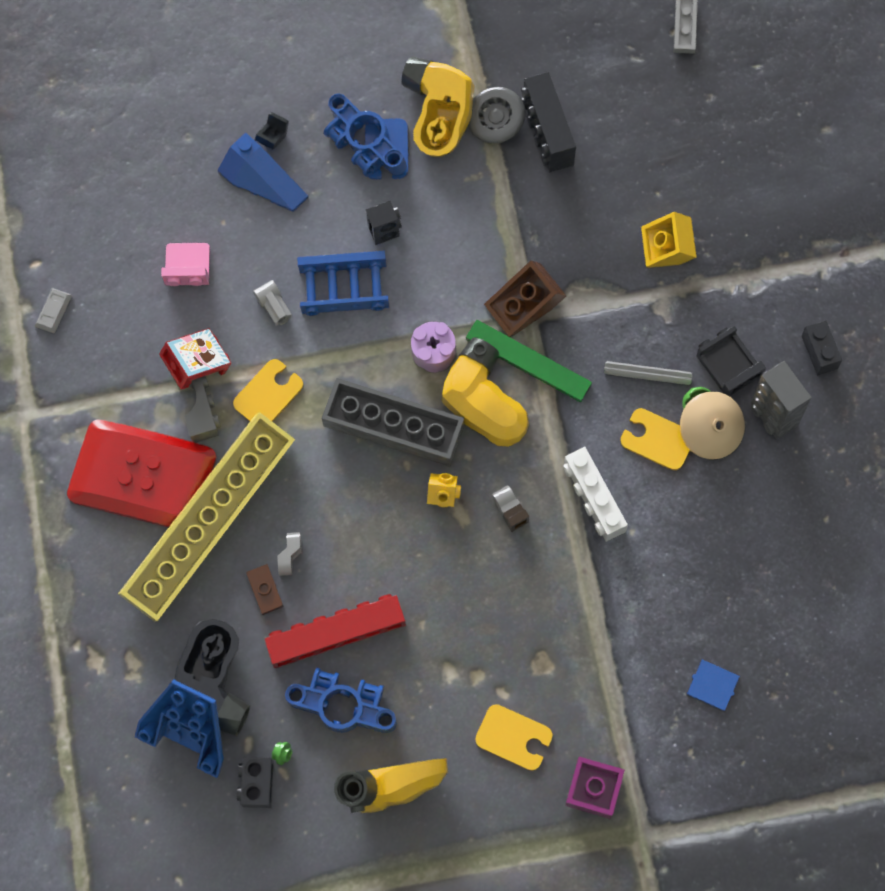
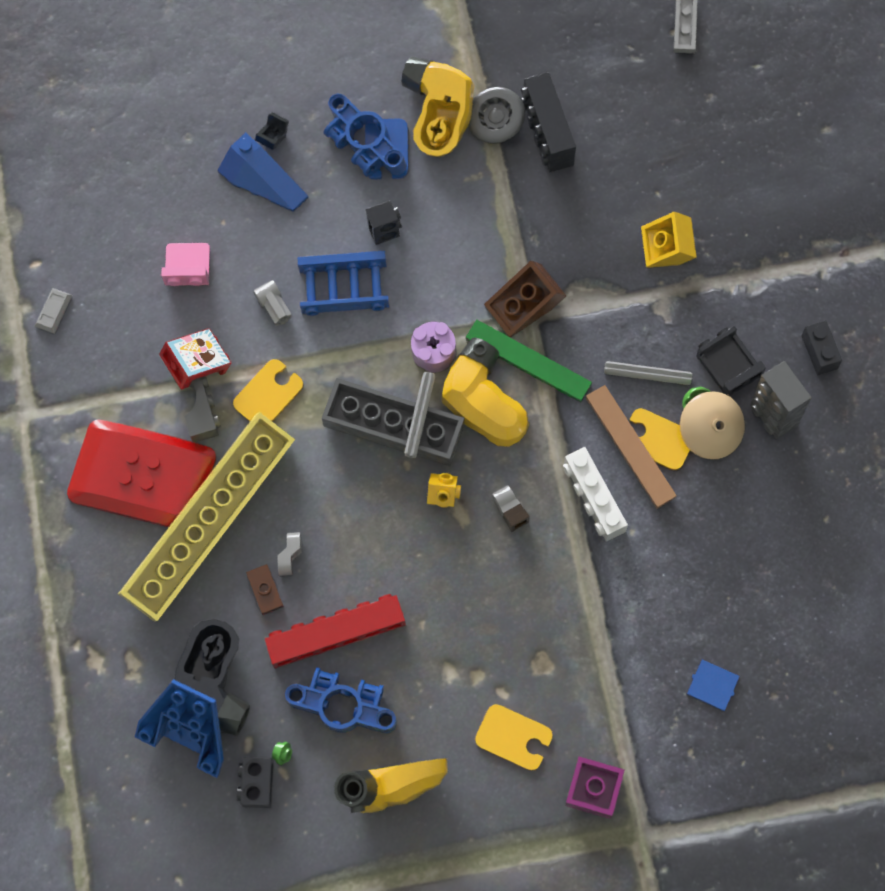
none -> light grey axle [404,372,435,458]
none -> medium nougat tile [586,385,677,509]

